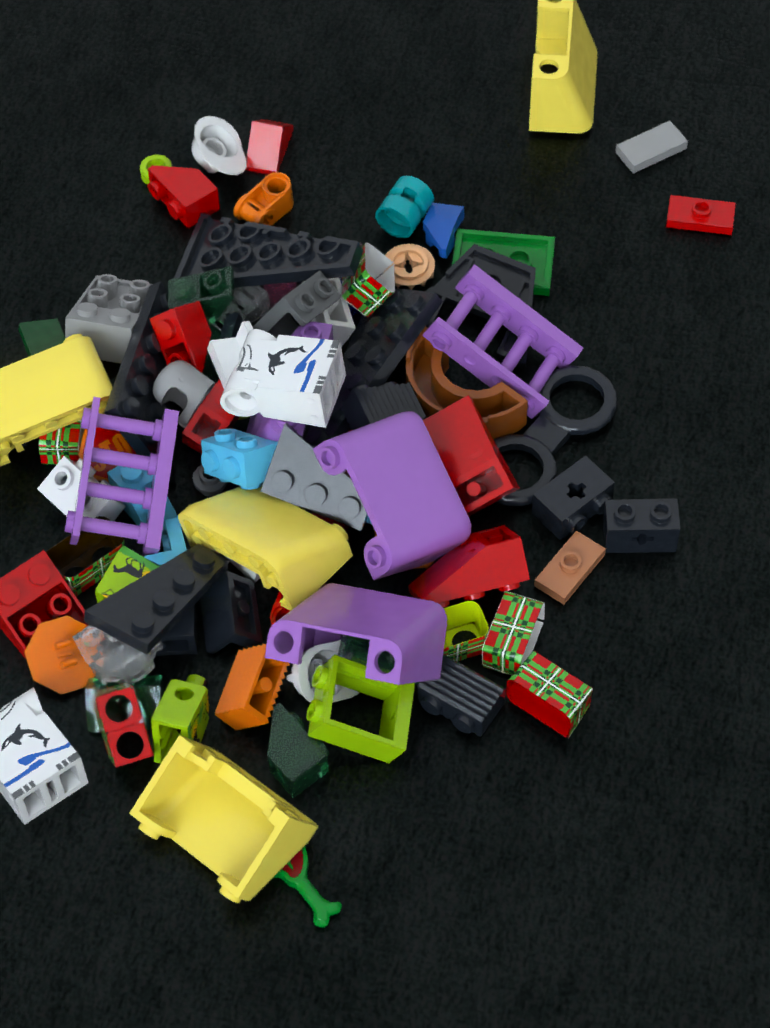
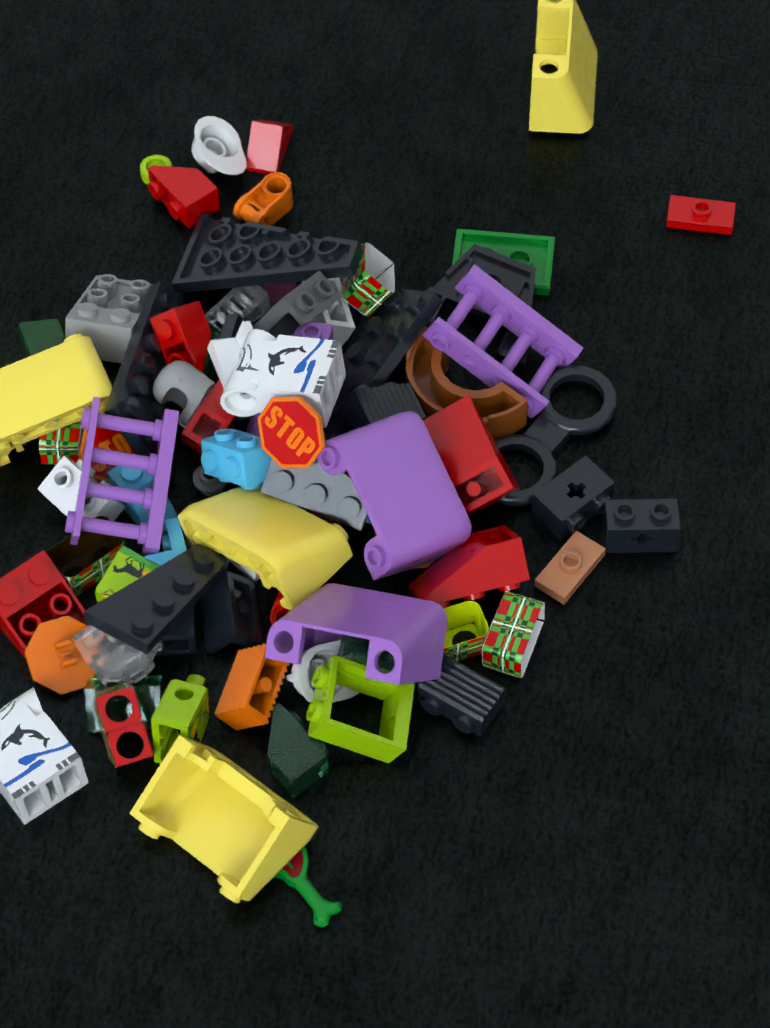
clear green slope [168,266,234,324] -> none
teal wheel [375,176,434,238] -> none
light nougat gear [384,244,435,290] -> none
blue slope [423,203,464,259] -> none
piece [506,651,592,738] -> none
light grey tile [616,121,688,173] -> none
none -> piece [257,396,326,468]

